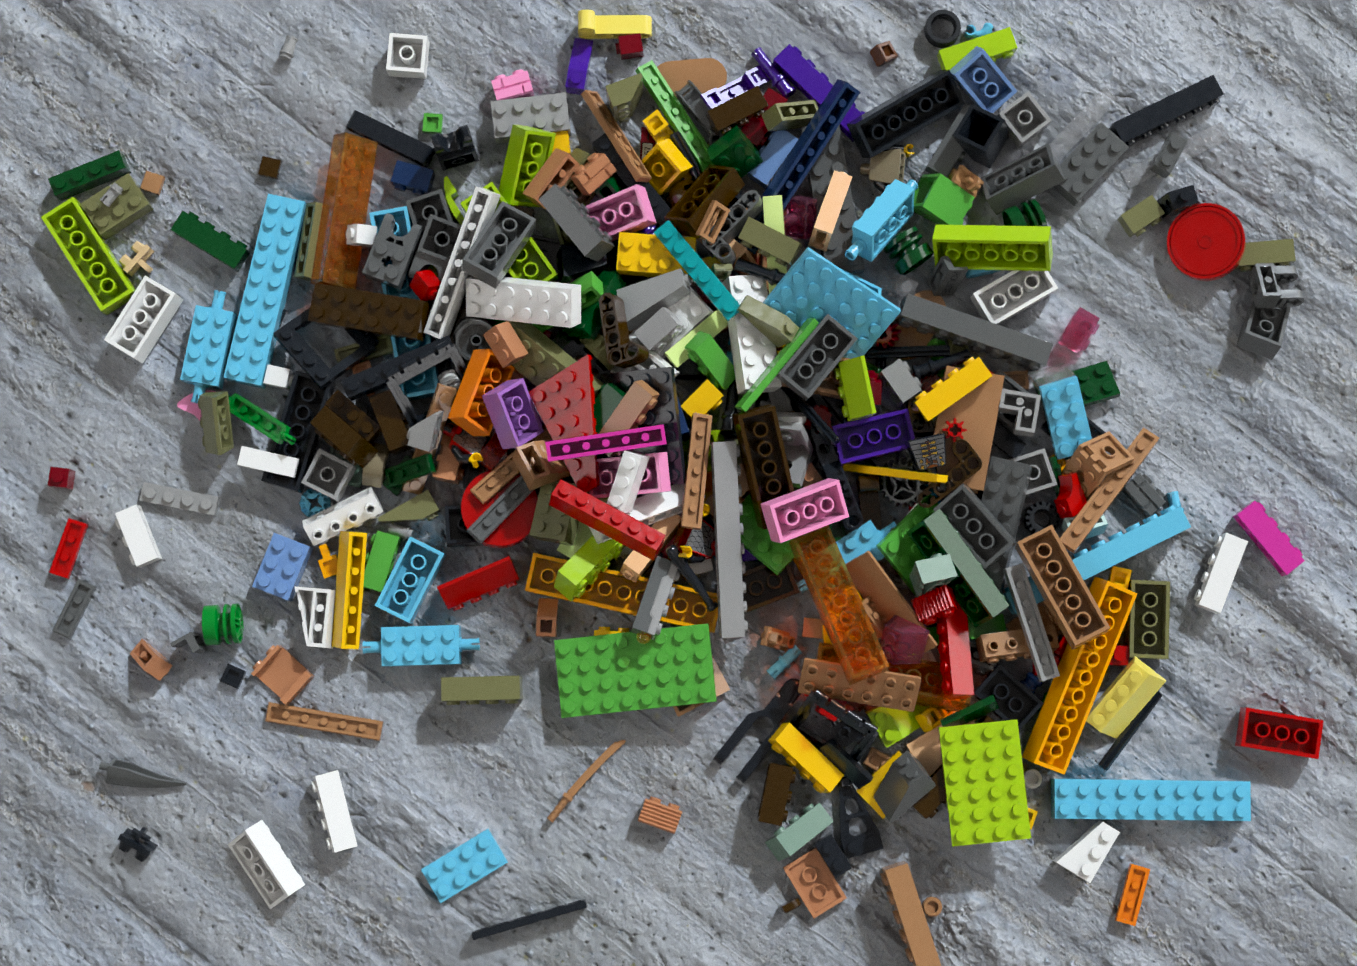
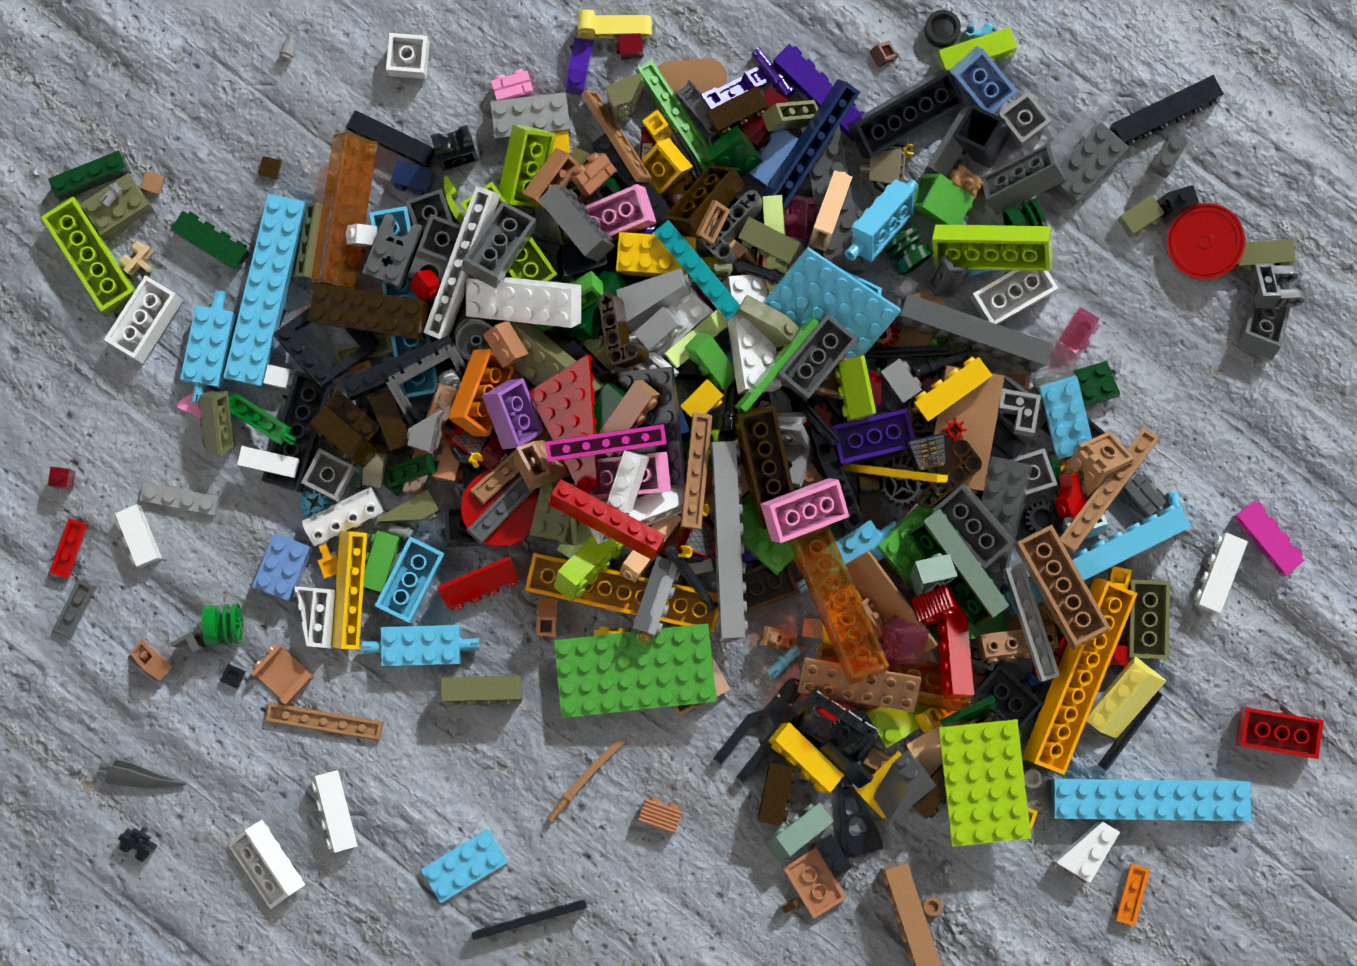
bright green tile [422,113,443,134] -> none

